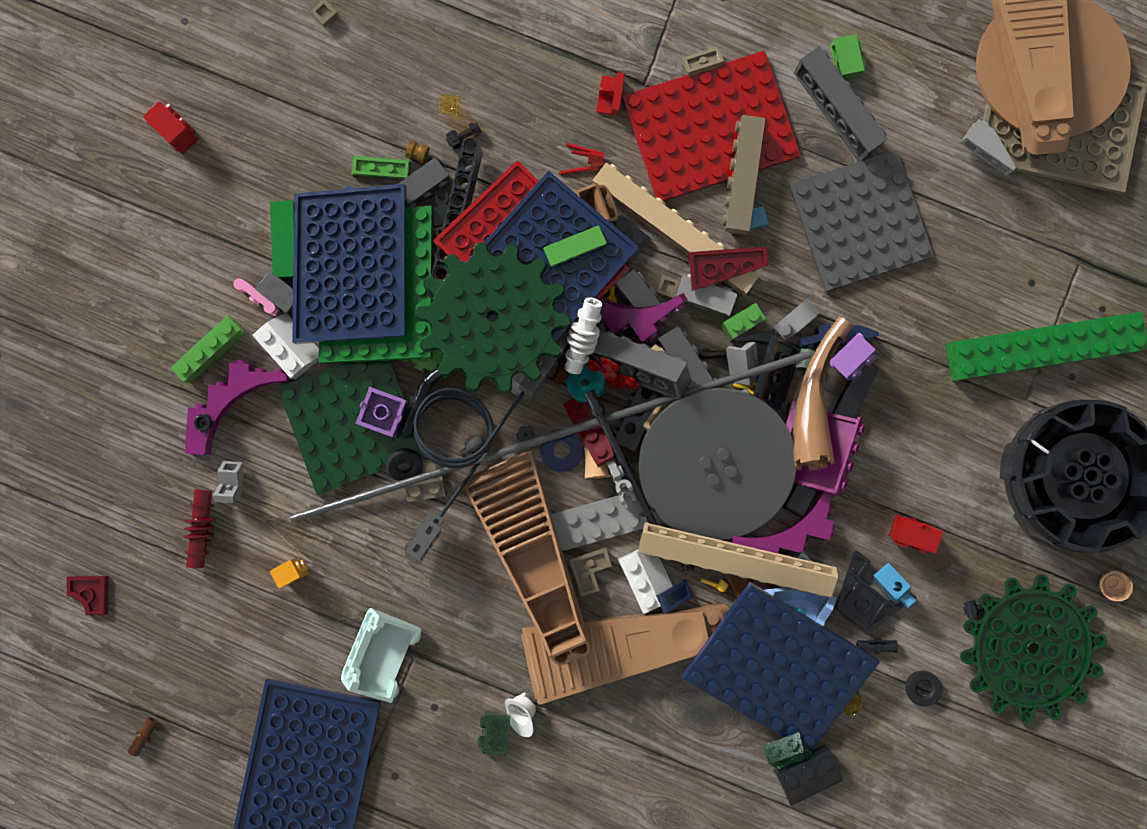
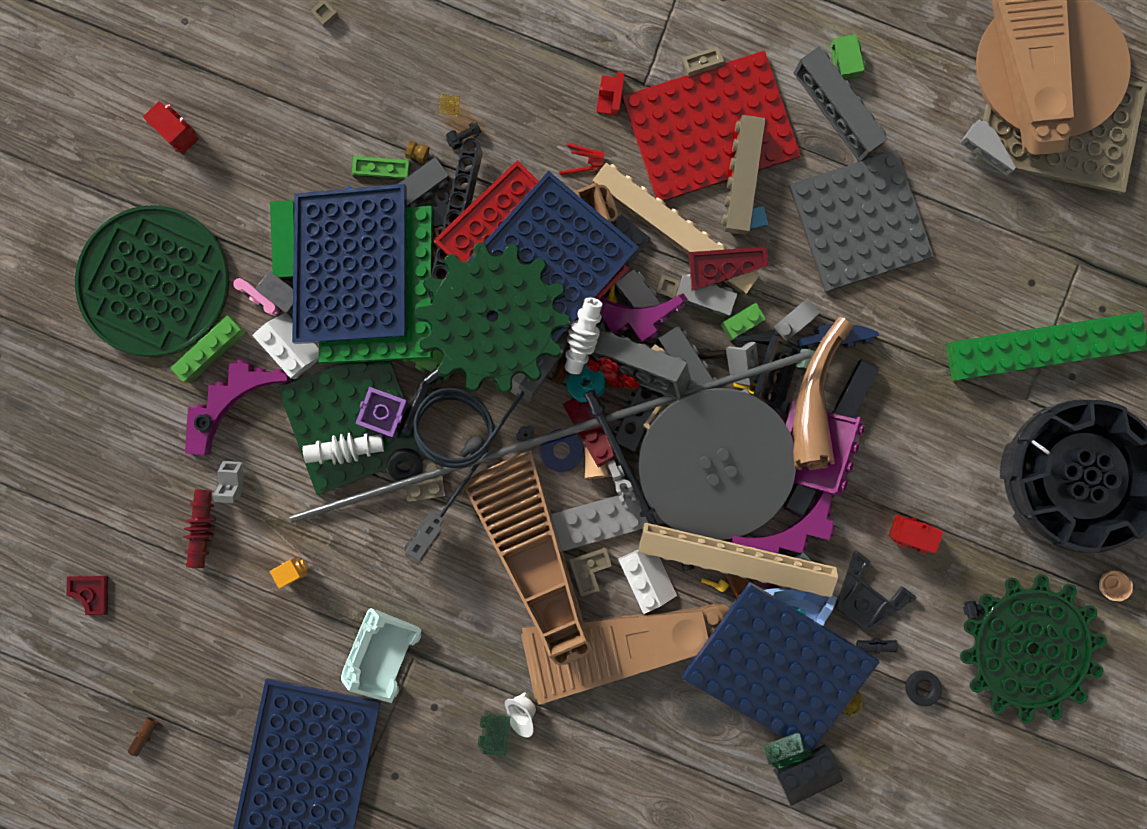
bright green tile [543,225,607,267] -> none
dark blue tile [656,579,694,613] -> none
medium lavender brick [828,333,877,381] -> none
dark azure torso [874,563,917,609] -> none
none -> dark green plate [75,205,229,357]
none -> white piece [303,433,384,465]

